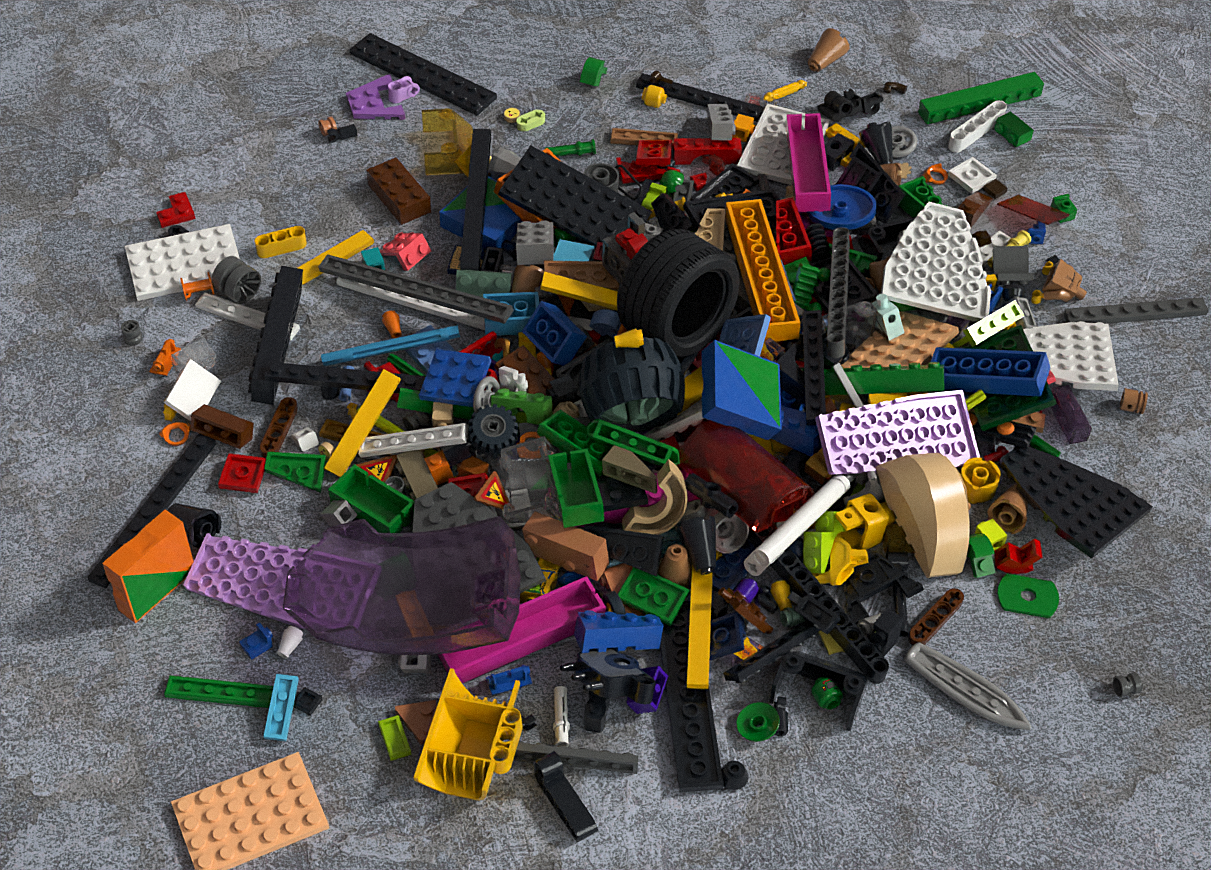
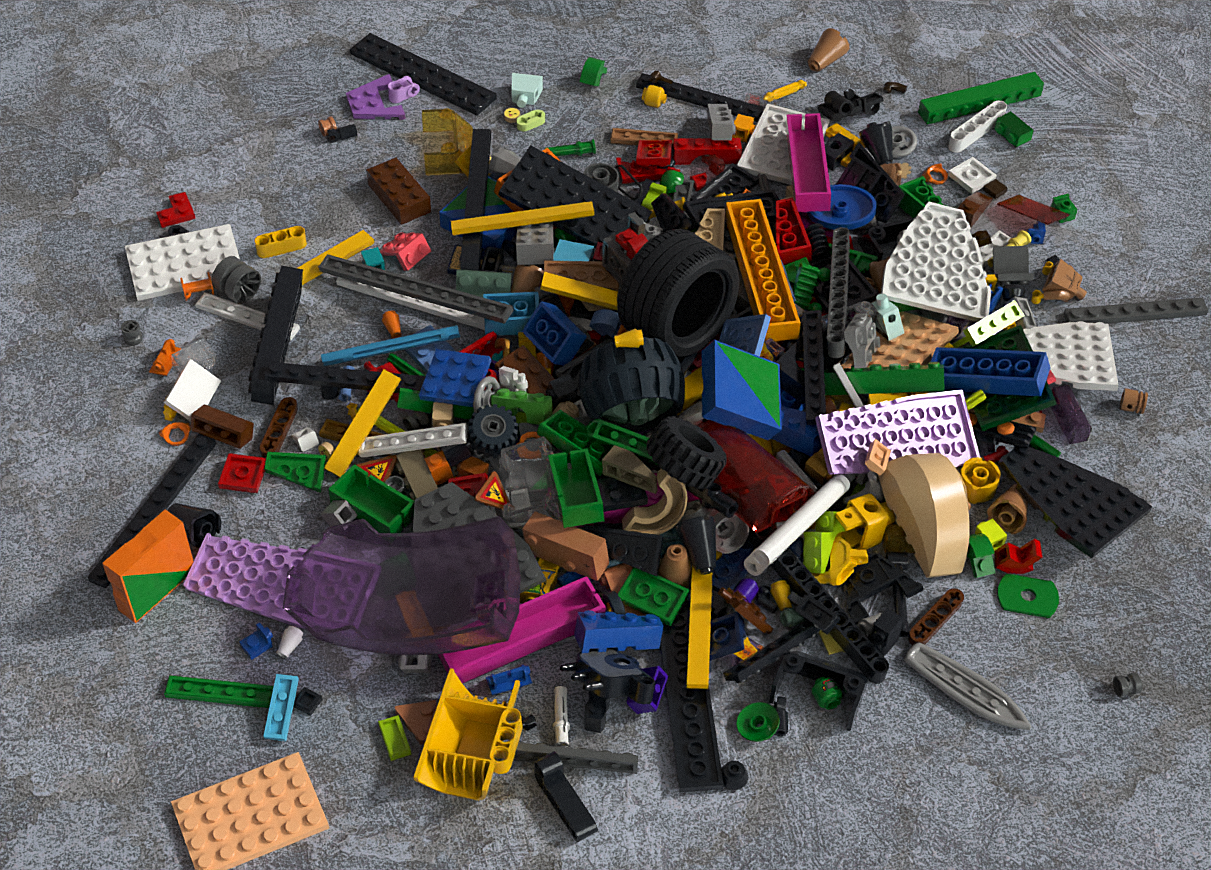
none -> yellow tile [451,201,594,235]
none -> light aqua torso [512,73,543,108]
none -> black tyre [647,416,727,489]
none -> light grey axle [776,450,817,496]
none -> light grey bracket [844,313,880,368]
none -> light nougat plate [864,439,891,476]

